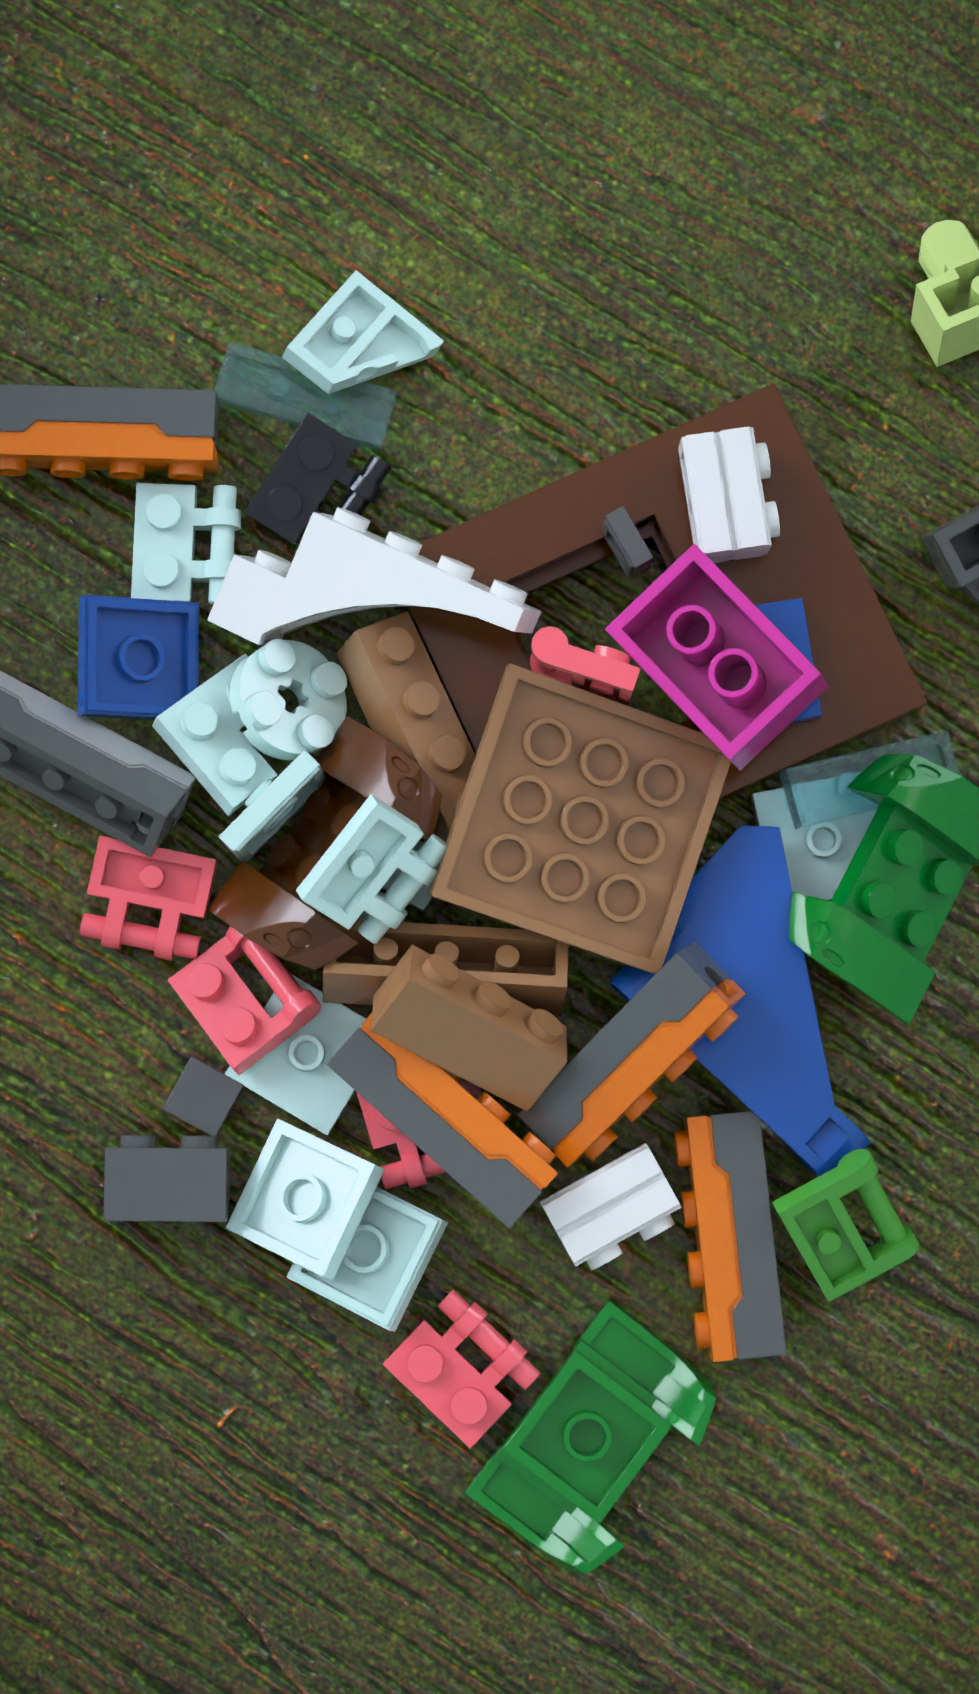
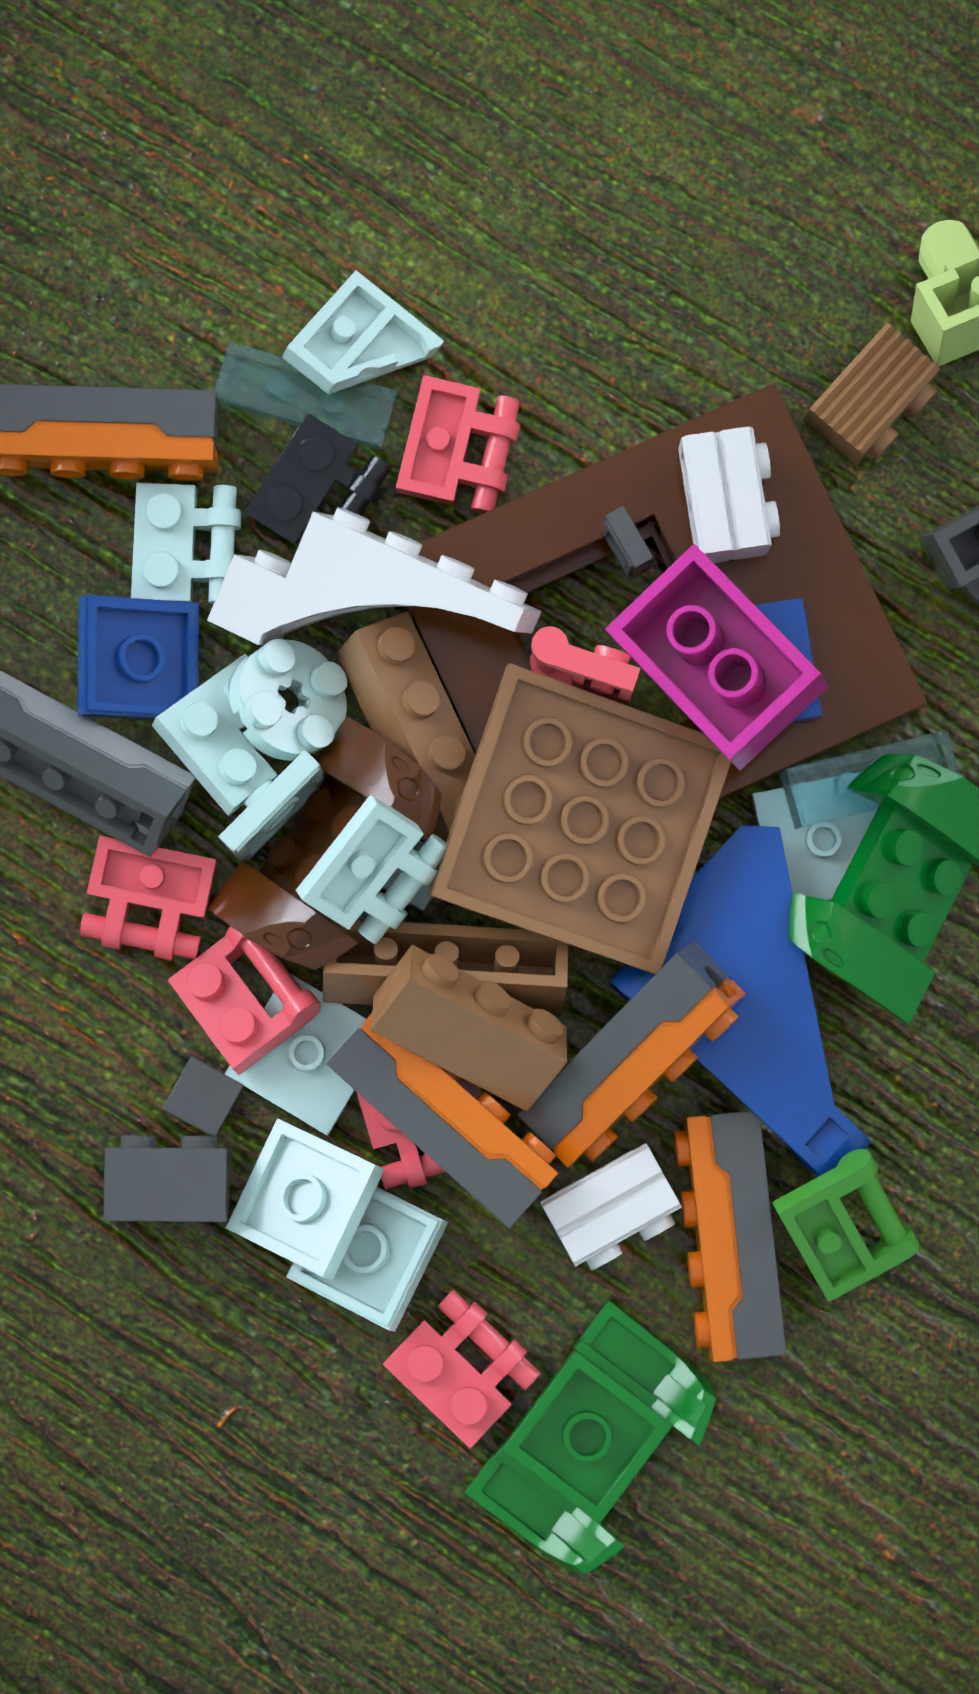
none -> coral plate [396,375,521,514]
none -> medium nougat brick [804,323,940,466]

